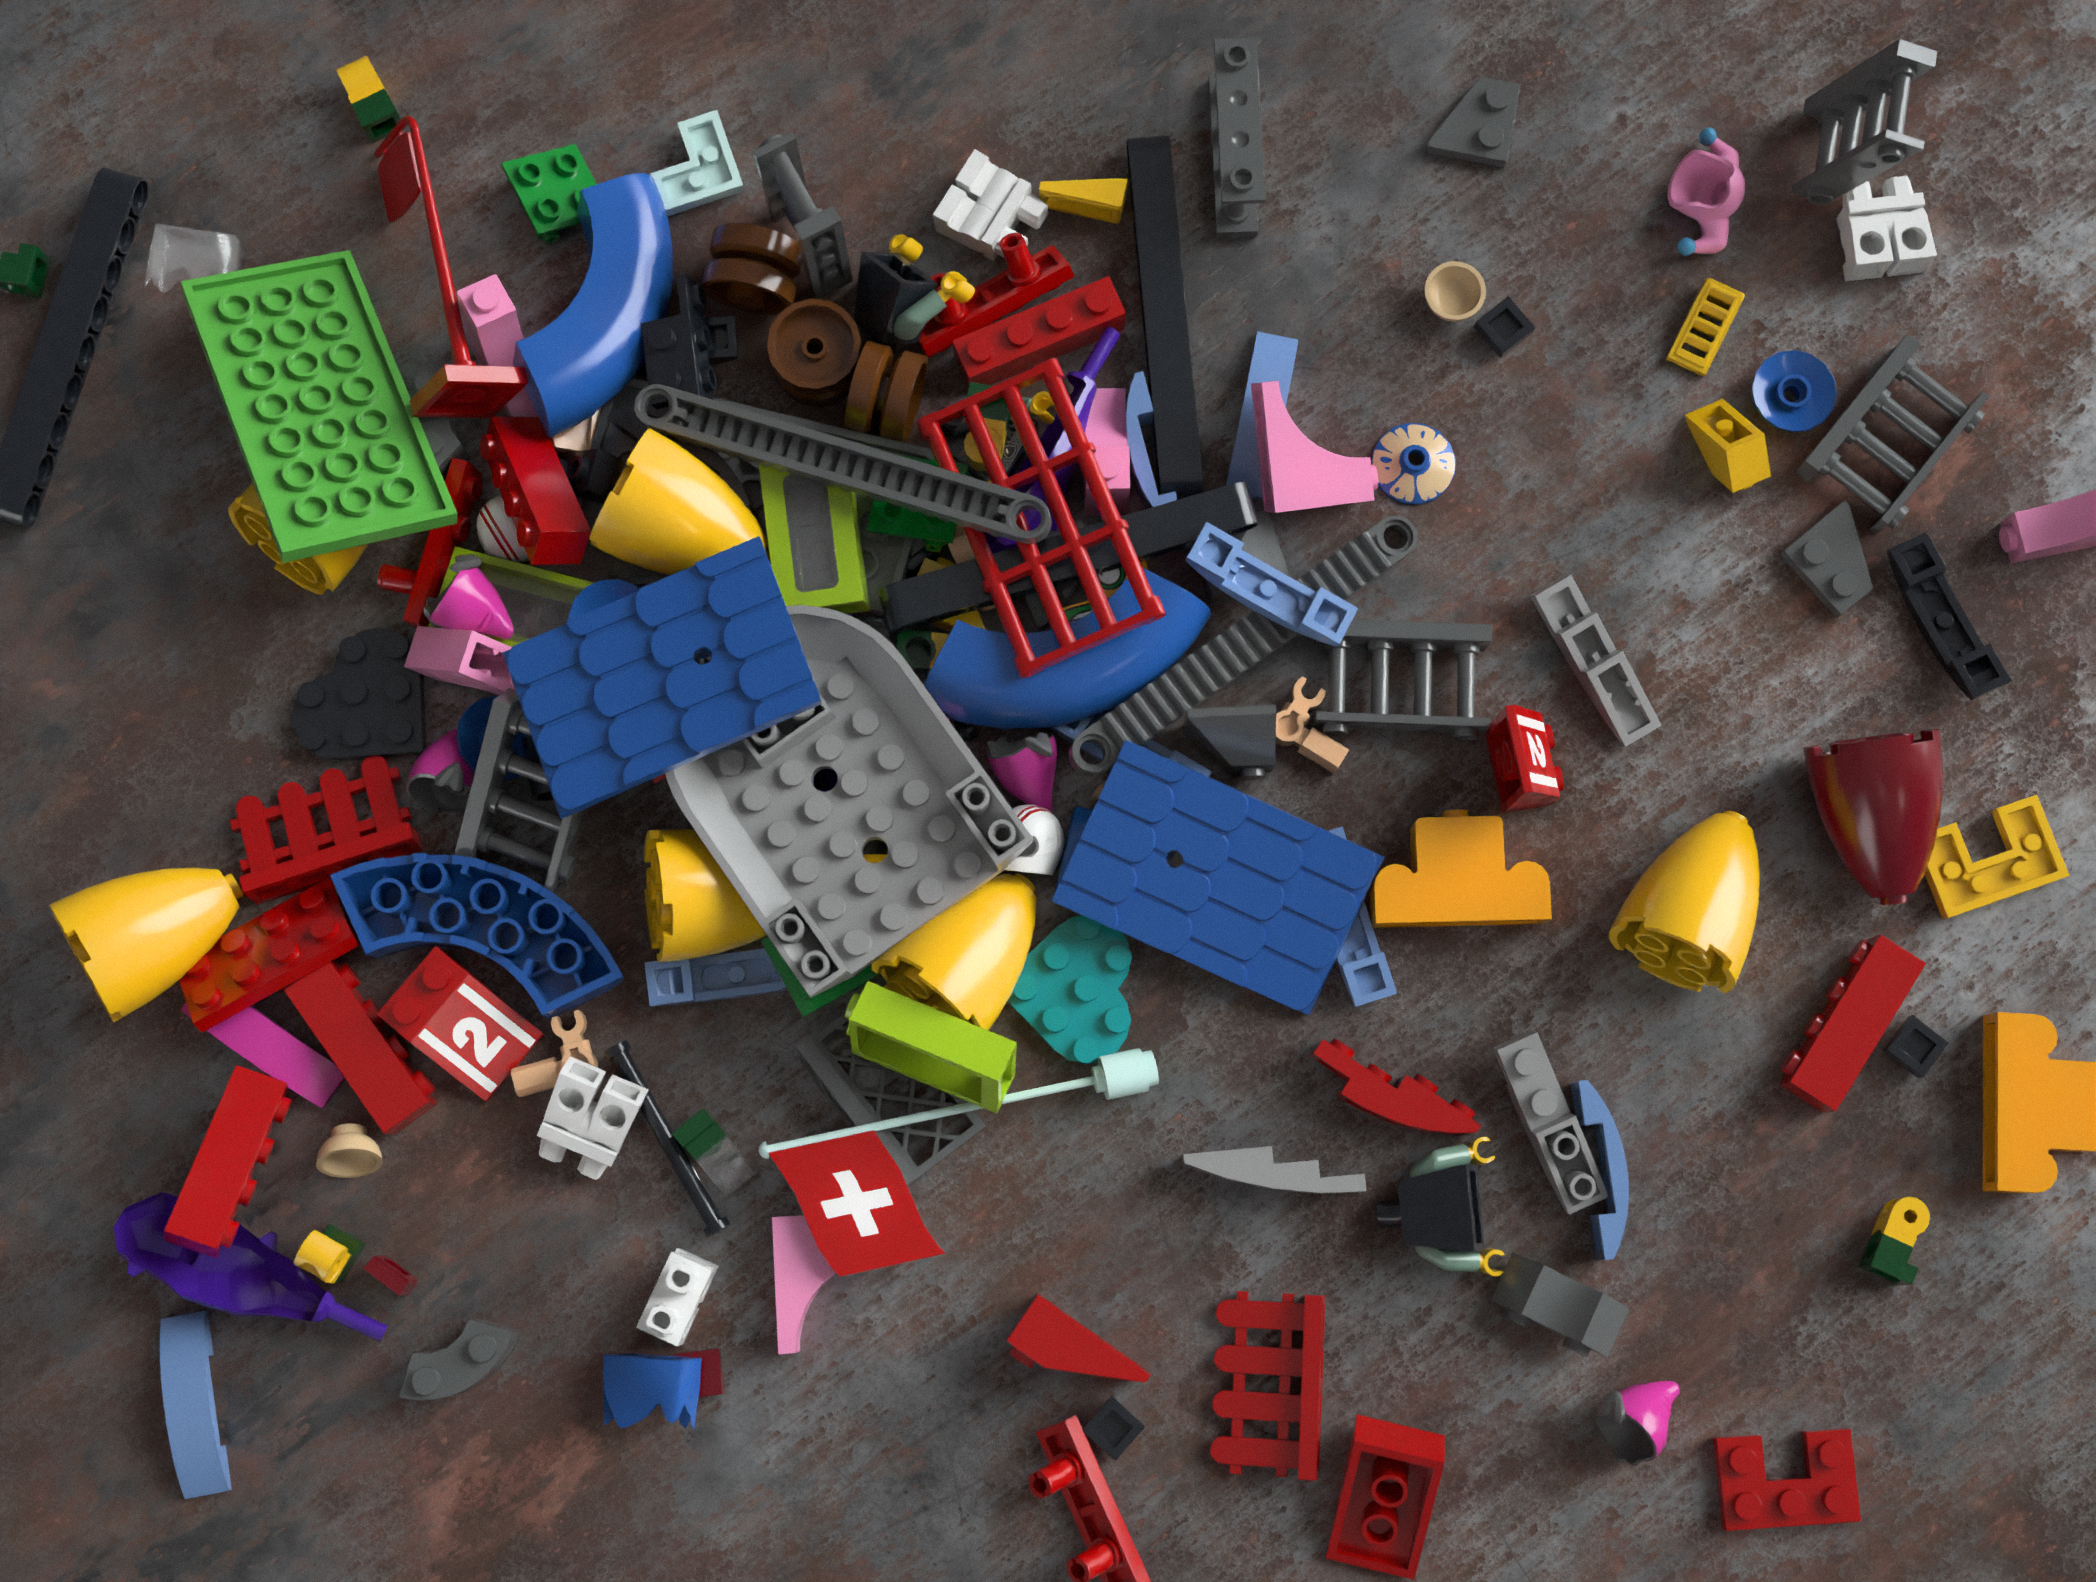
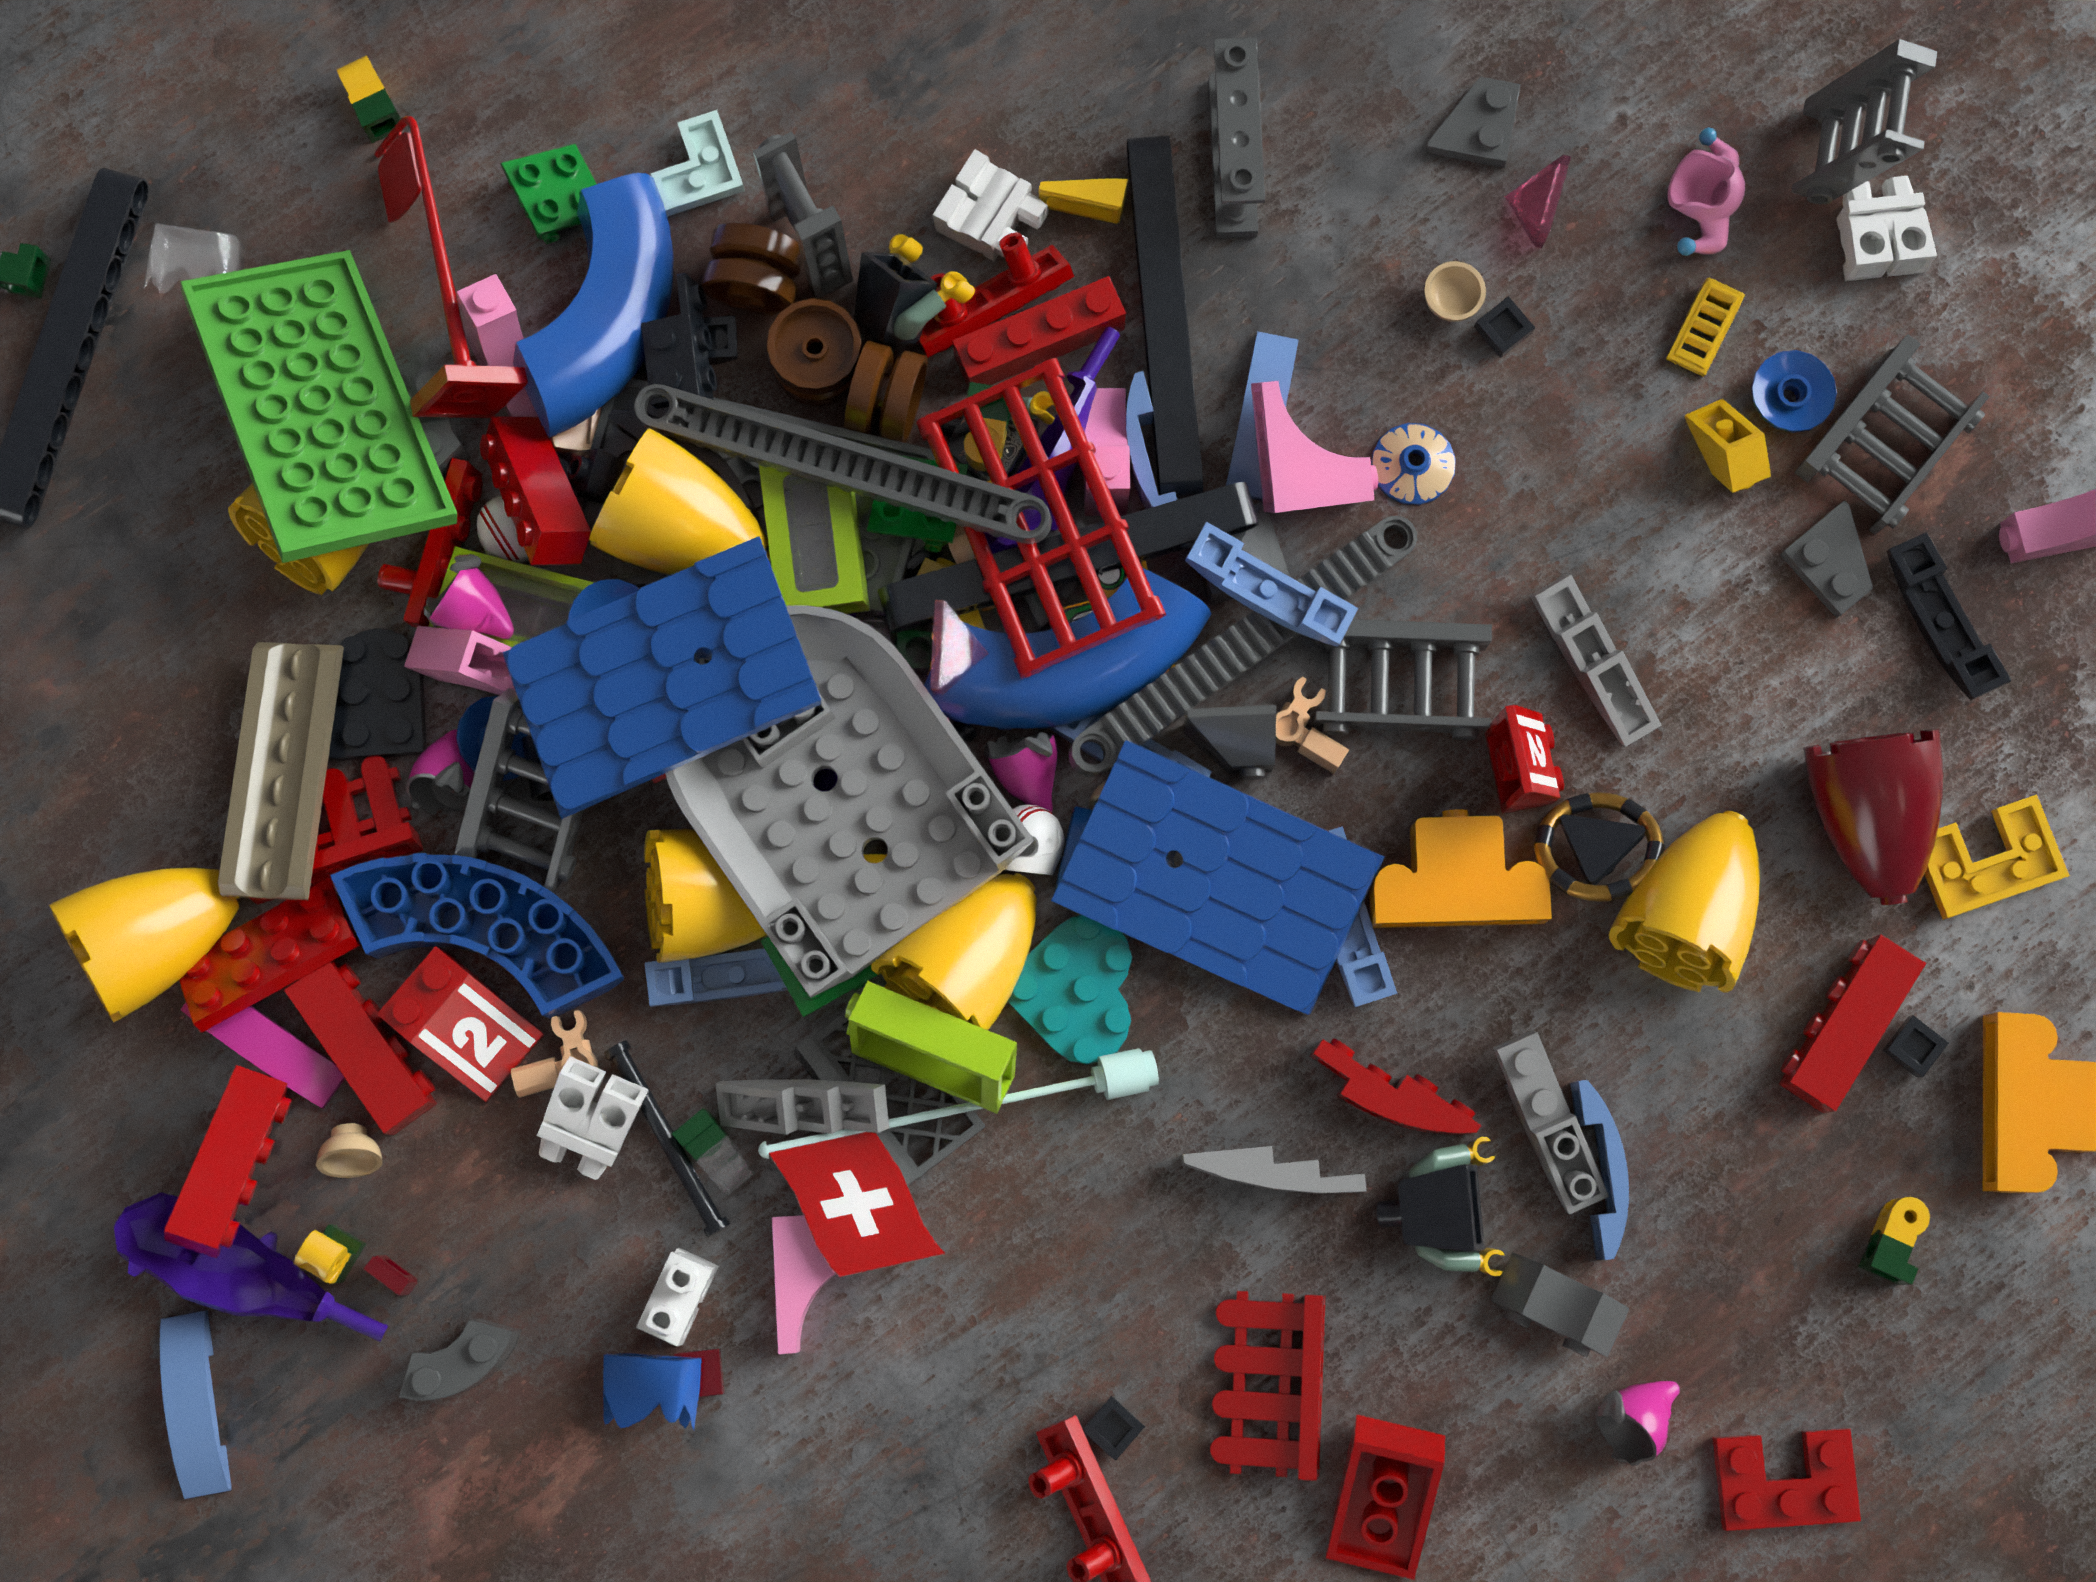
red slope [1006,1294,1151,1383] -> none
none -> dark tan plate [218,642,344,900]
none -> light grey slope [715,1079,889,1134]
none -> slope [930,600,989,696]
none -> clear pink slope [1505,154,1571,248]
none -> piece [1534,793,1665,902]

